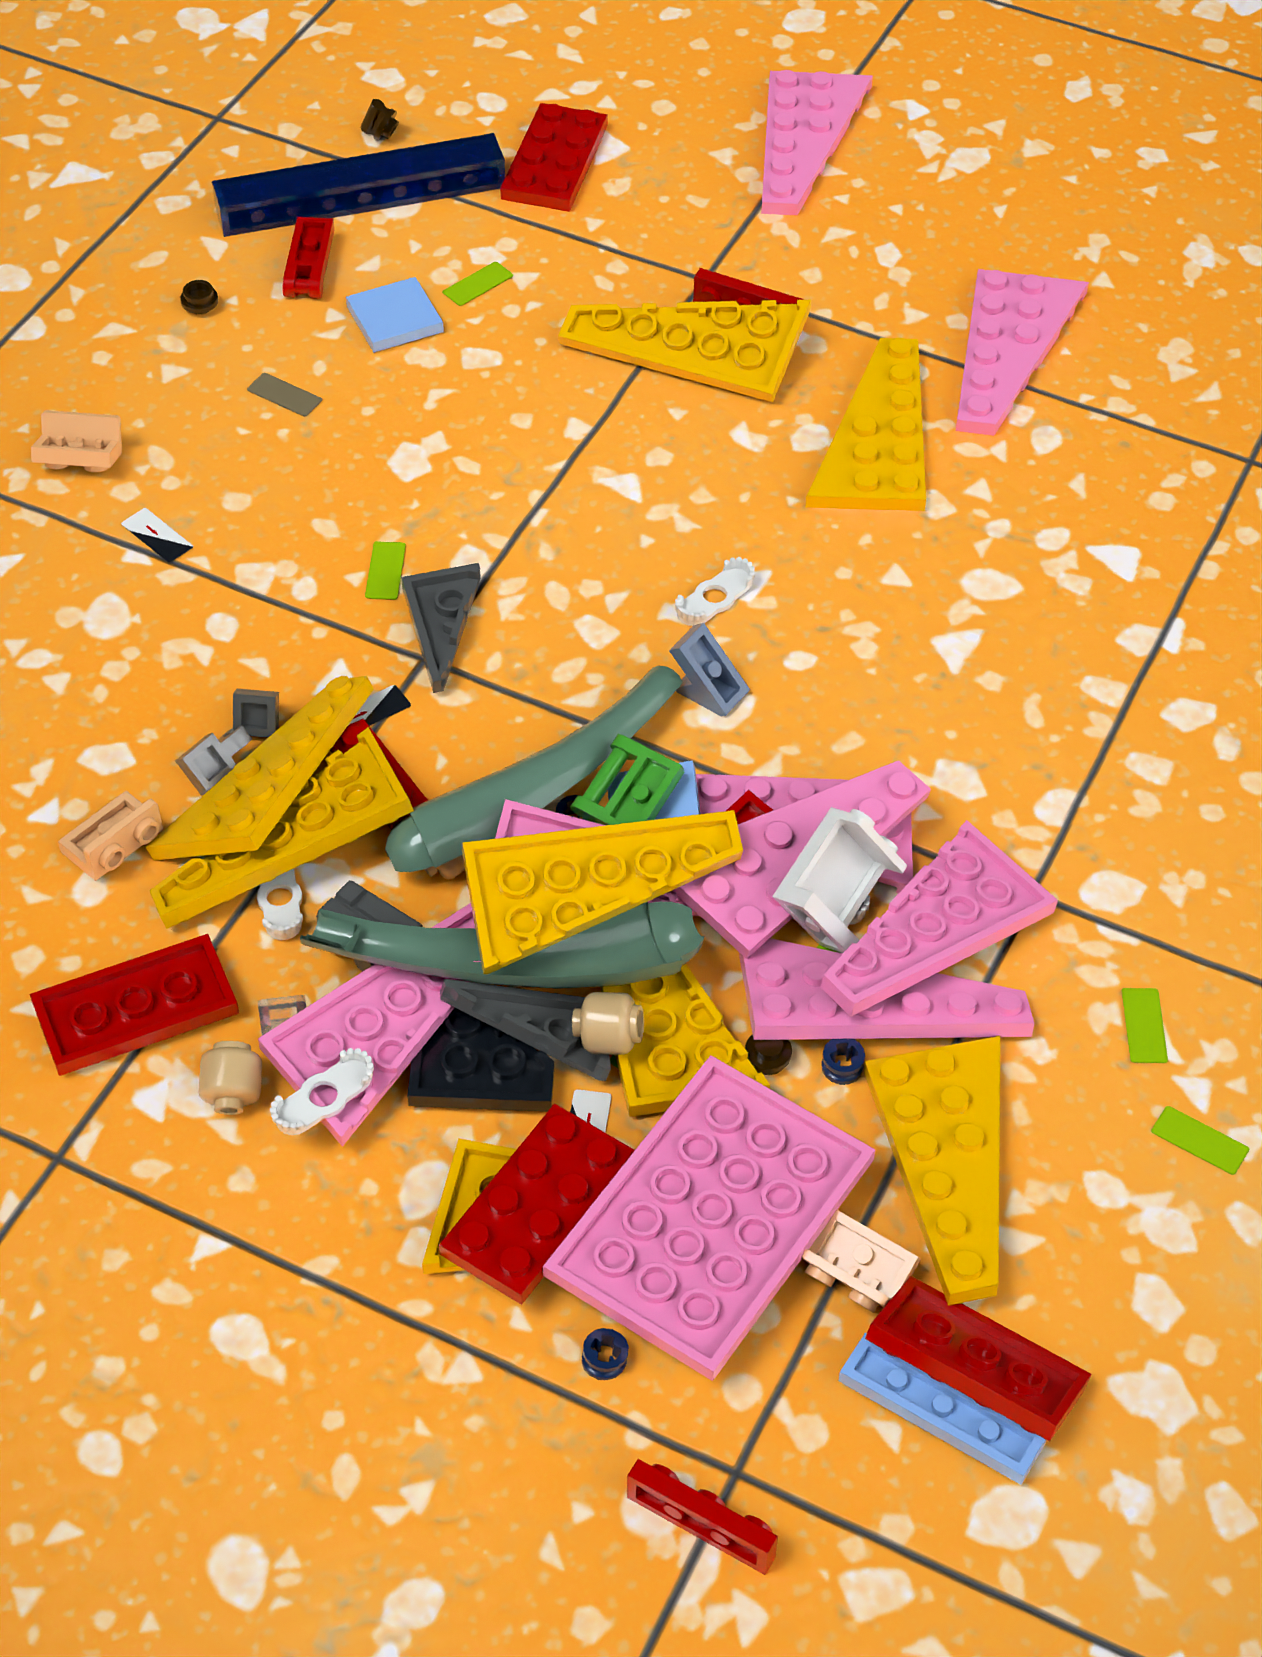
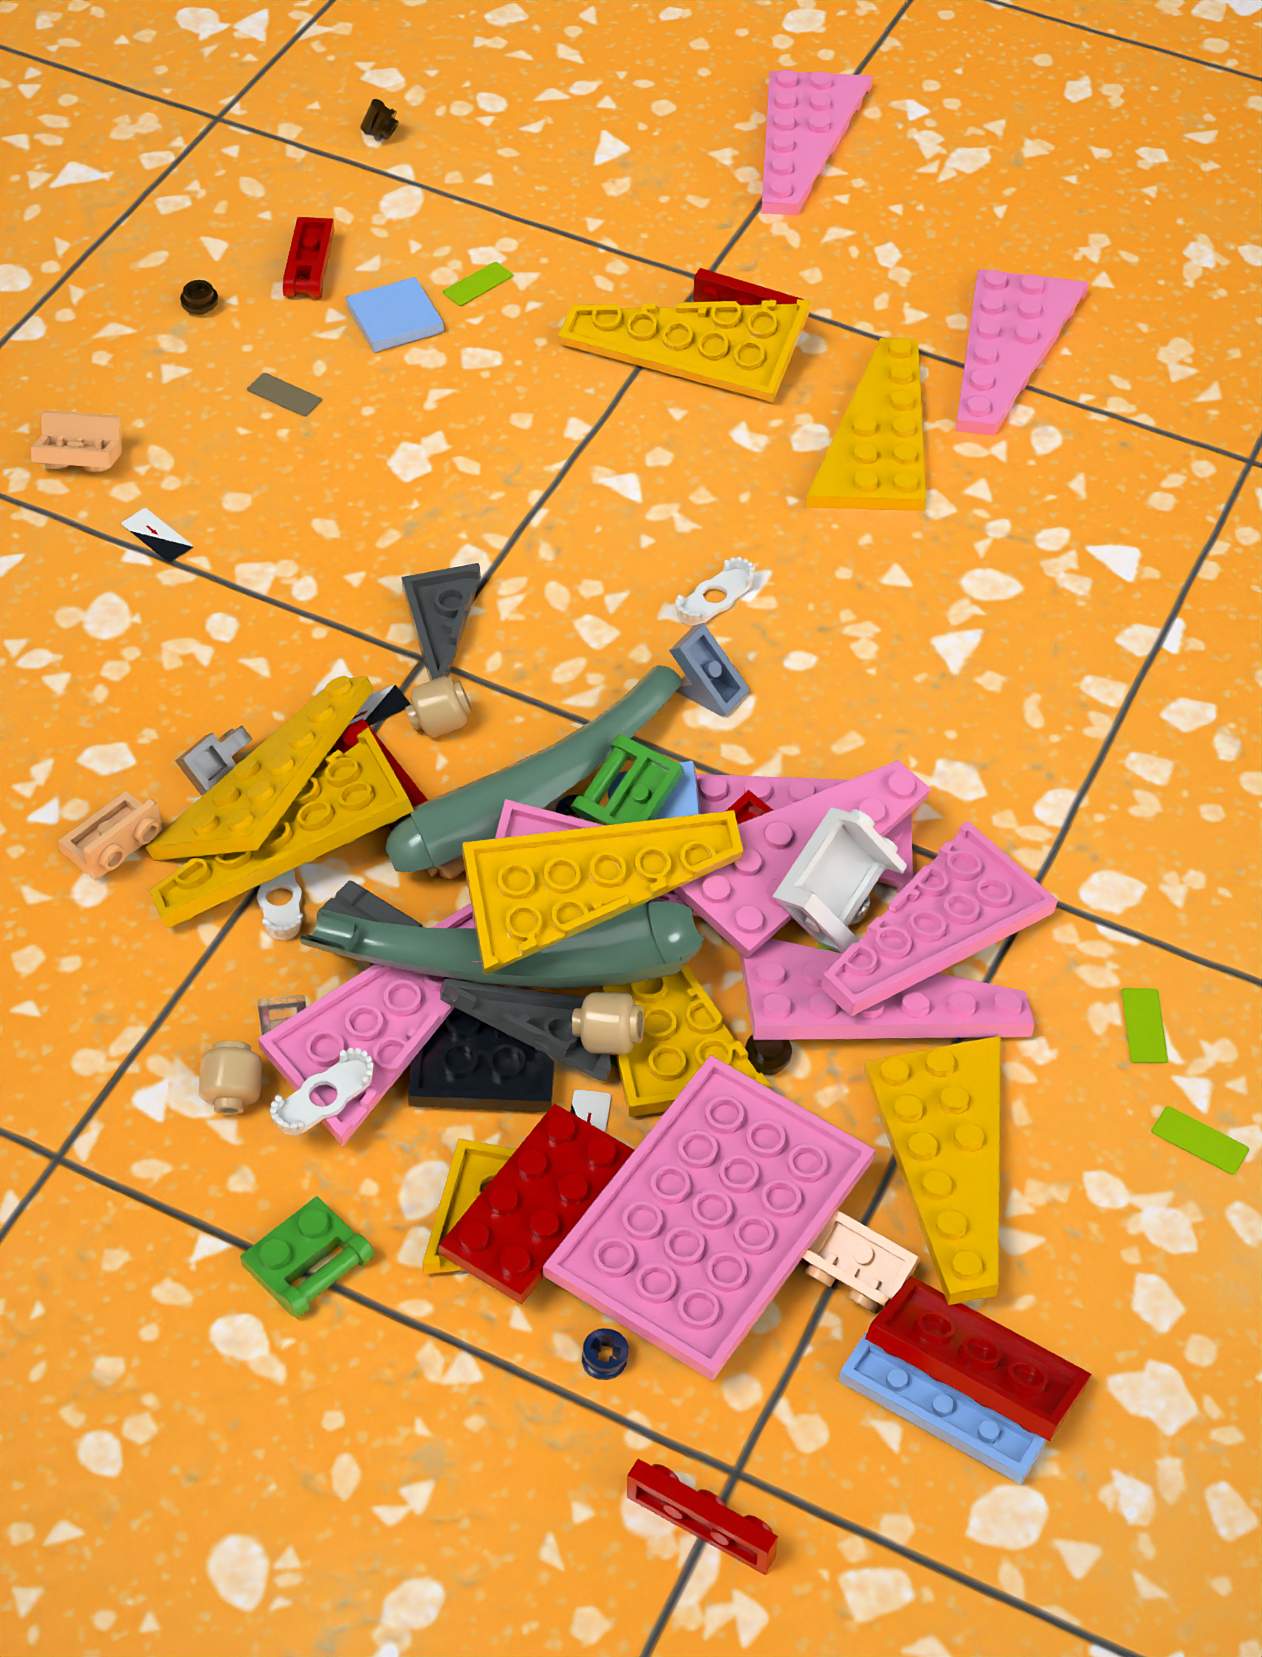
red plate [29,933,240,1076] -> none
clear blue brick [212,133,505,237] -> none
dark grey tile [233,689,279,737] -> none
lime sticker [365,541,406,600] -> none
red plate [500,103,608,212] -> none
dark blue bush [821,1038,865,1085] -> none
none -> bright green plate [240,1196,375,1319]
none -> tan head [405,676,472,739]

